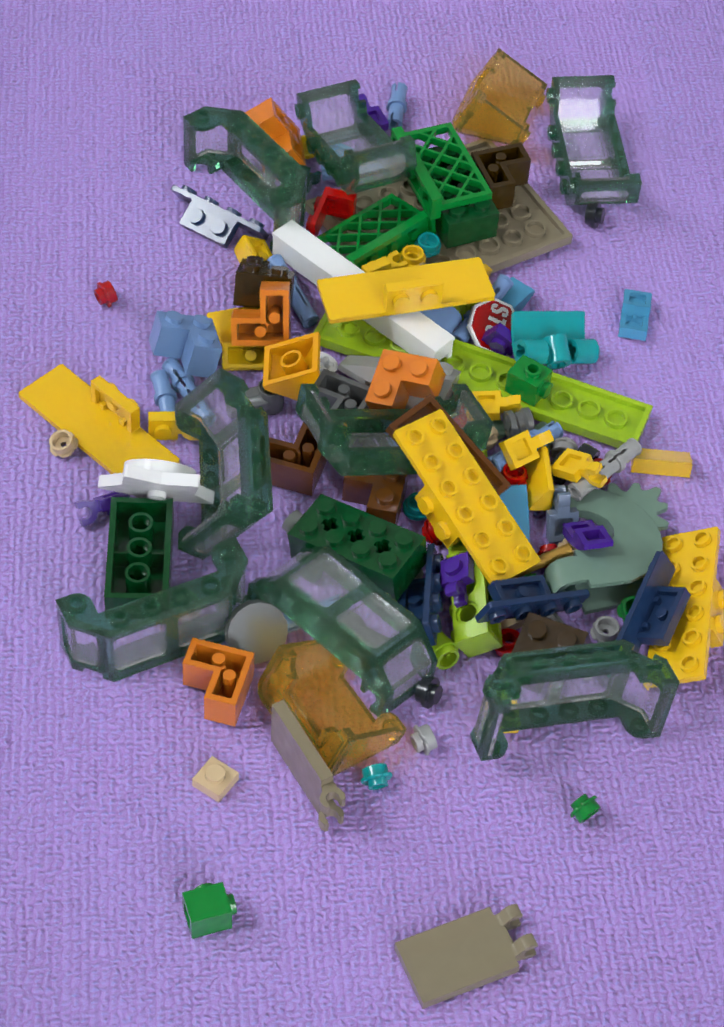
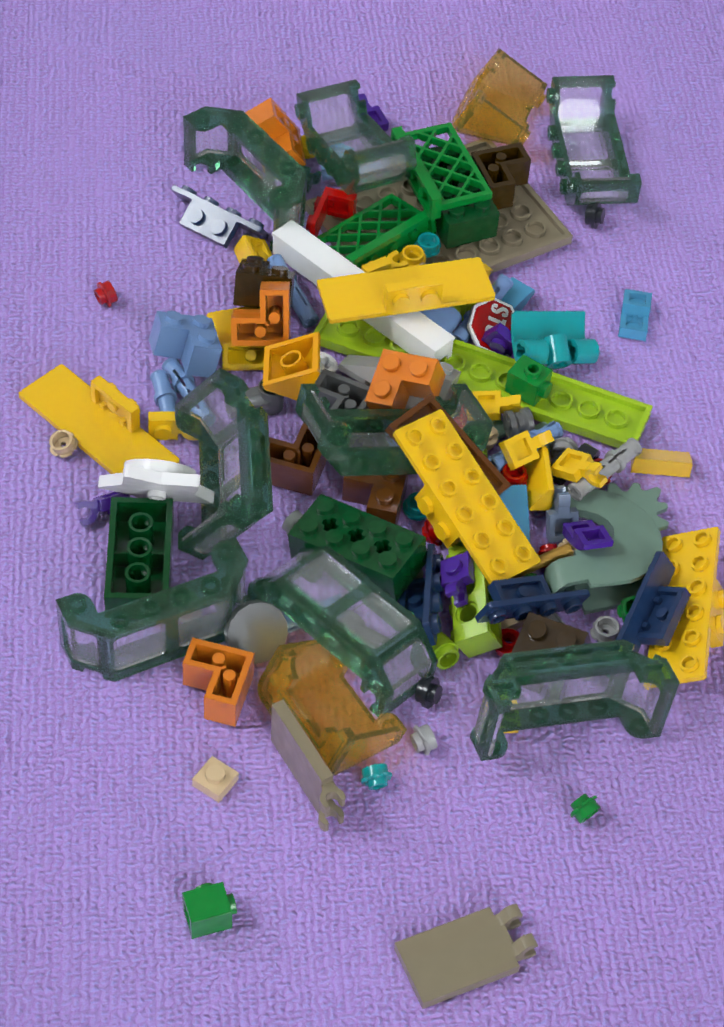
medium blue pin [387,82,408,130] -> none

